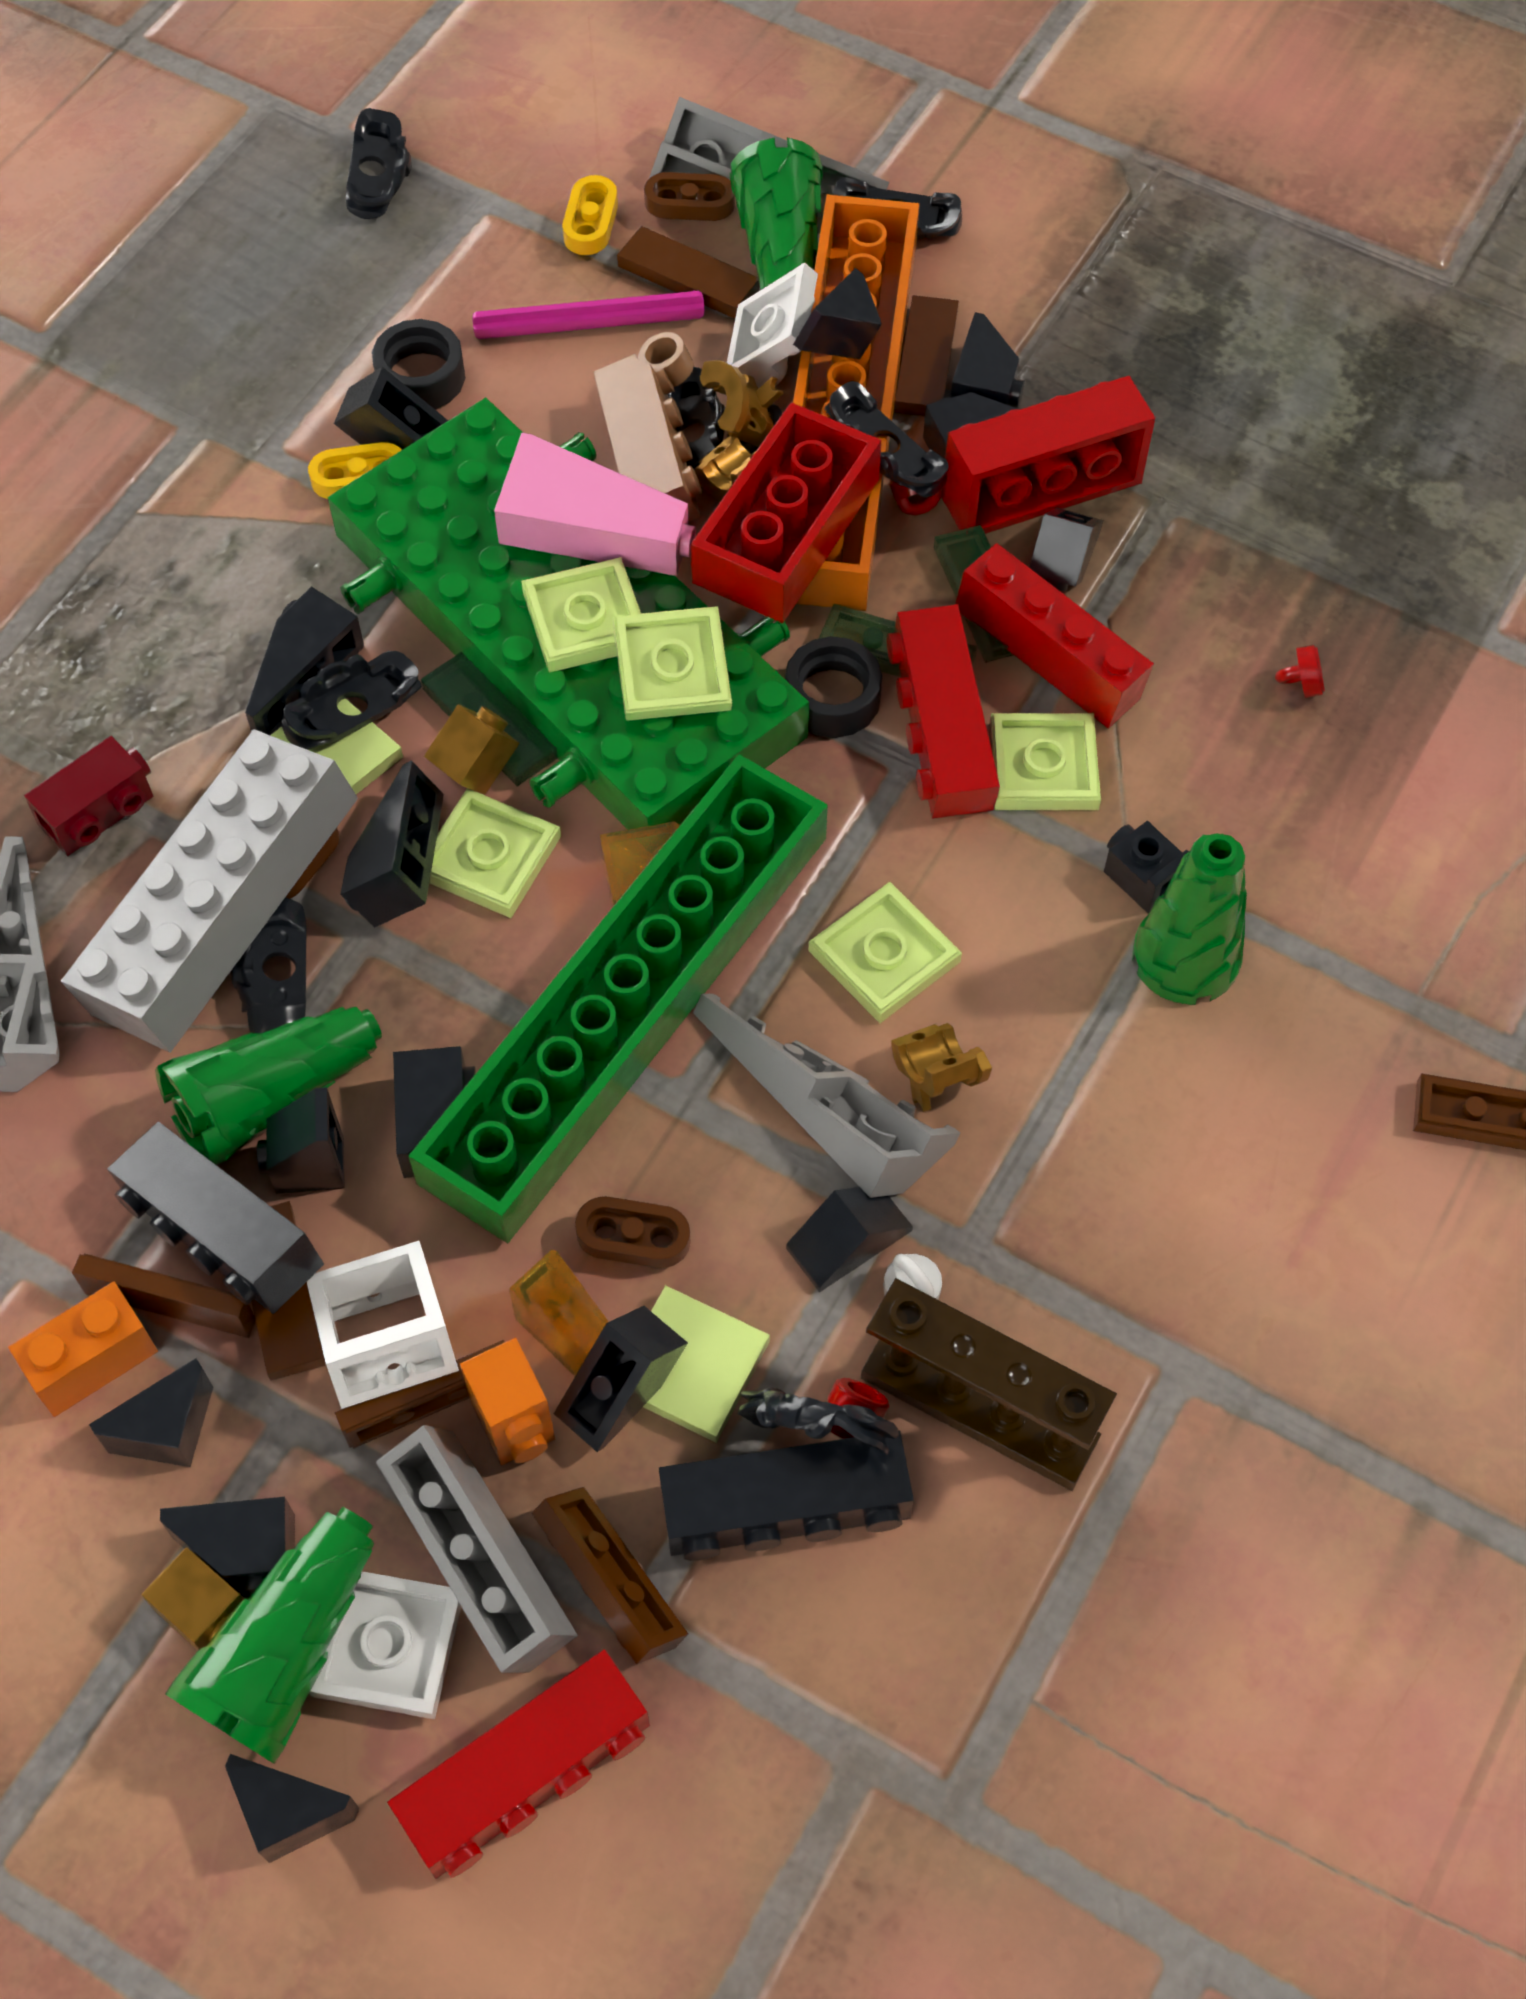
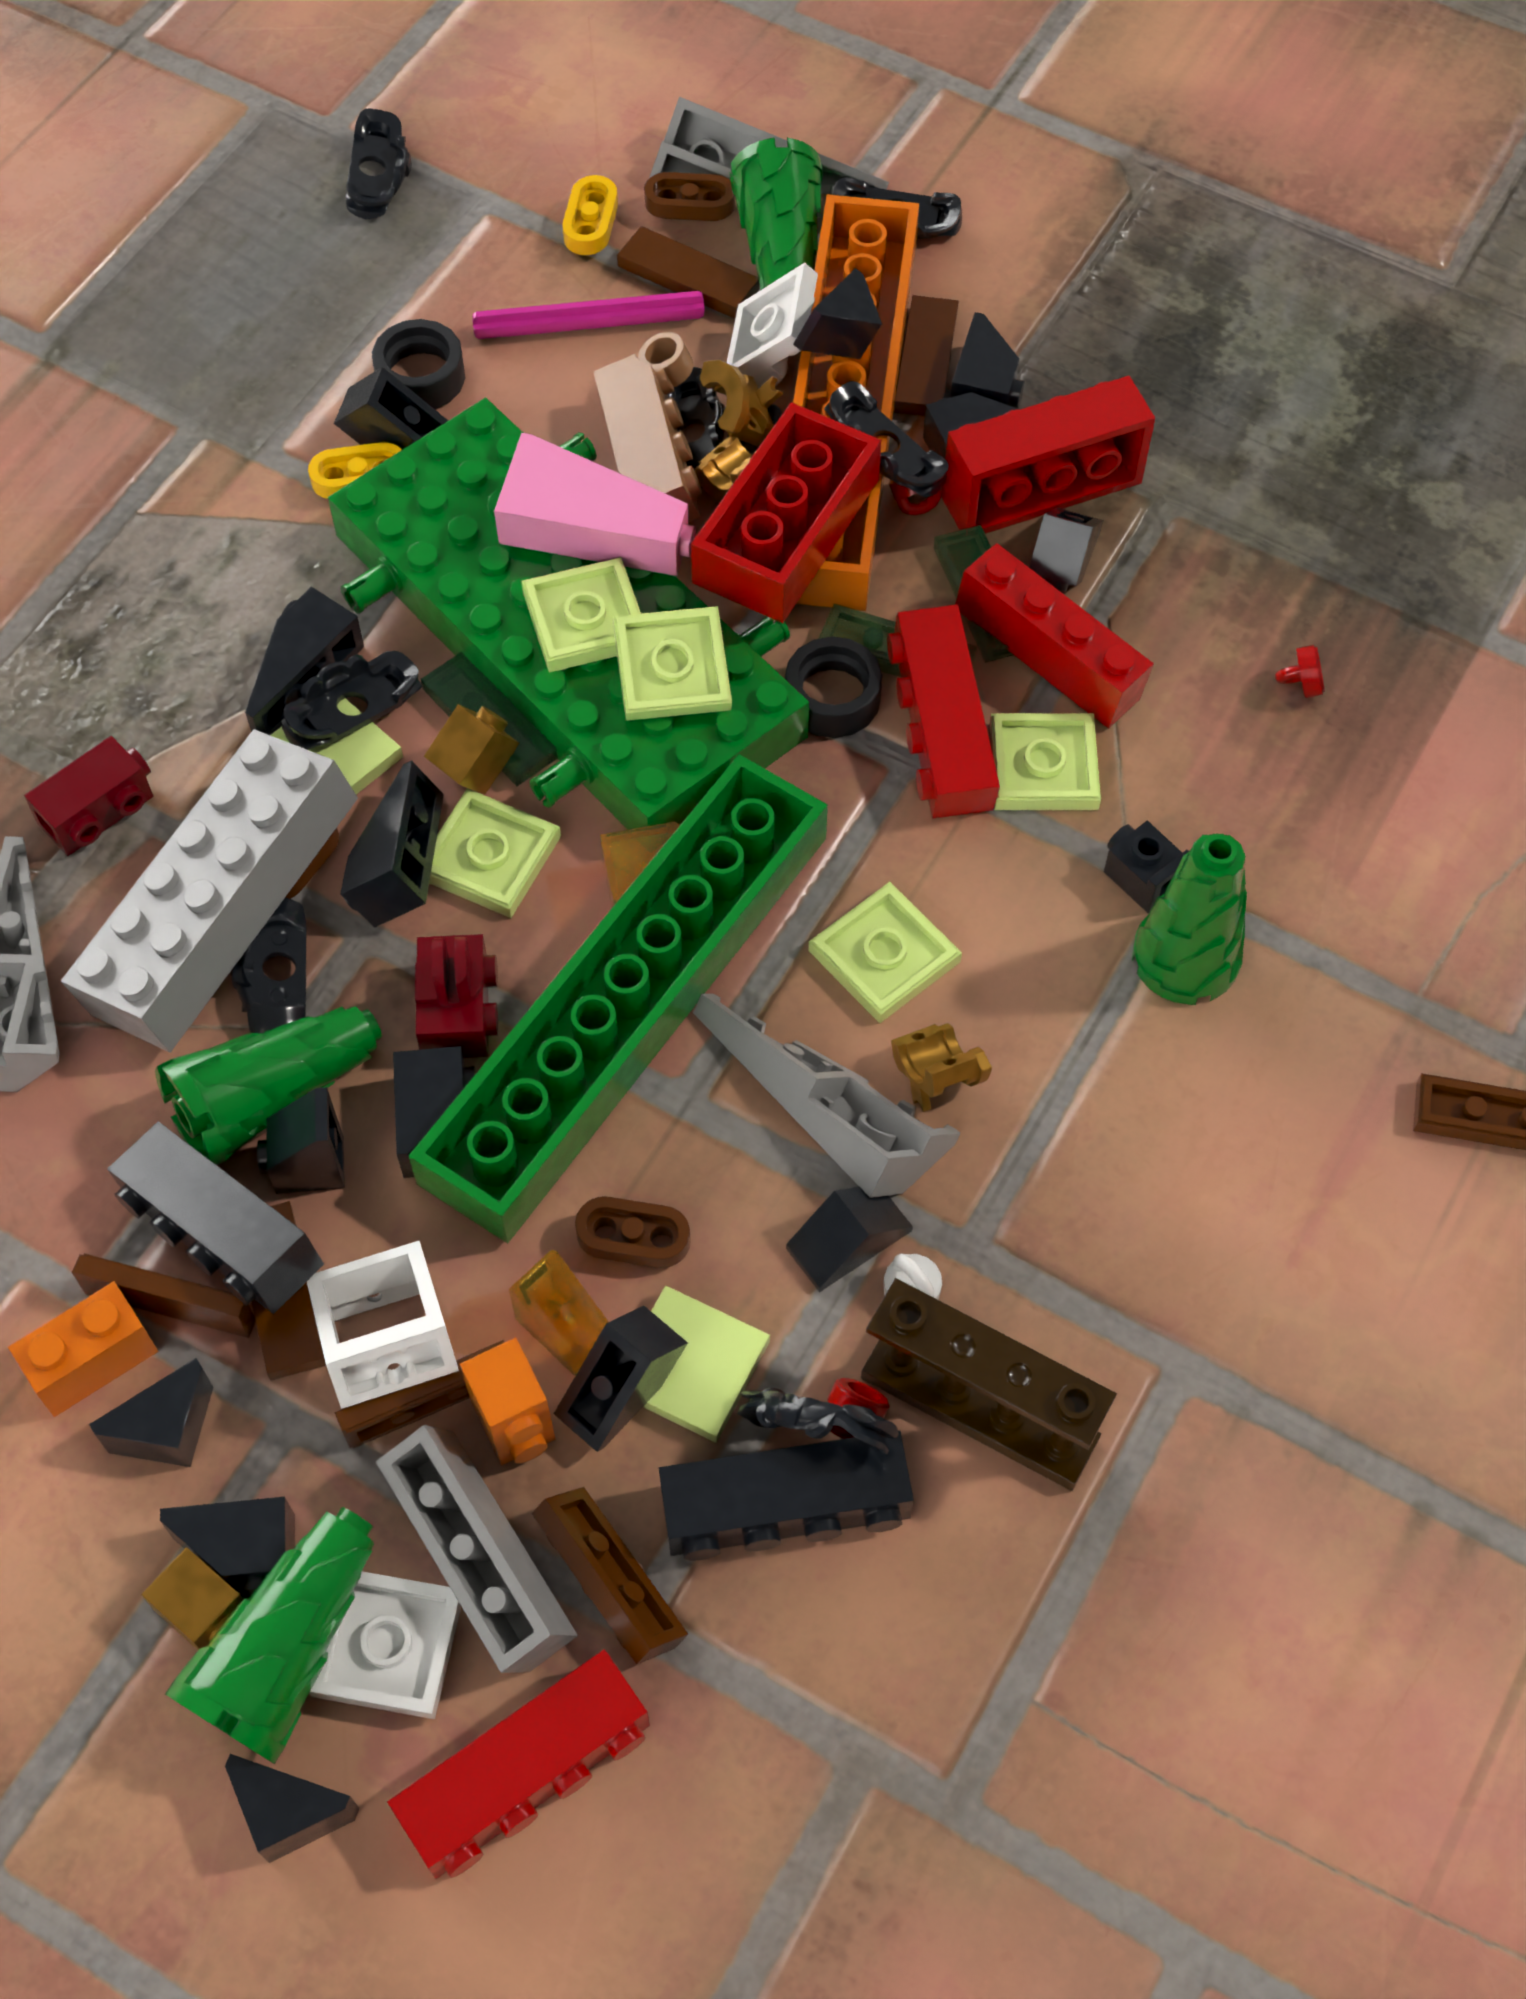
none -> dark red brick [415,934,498,1058]

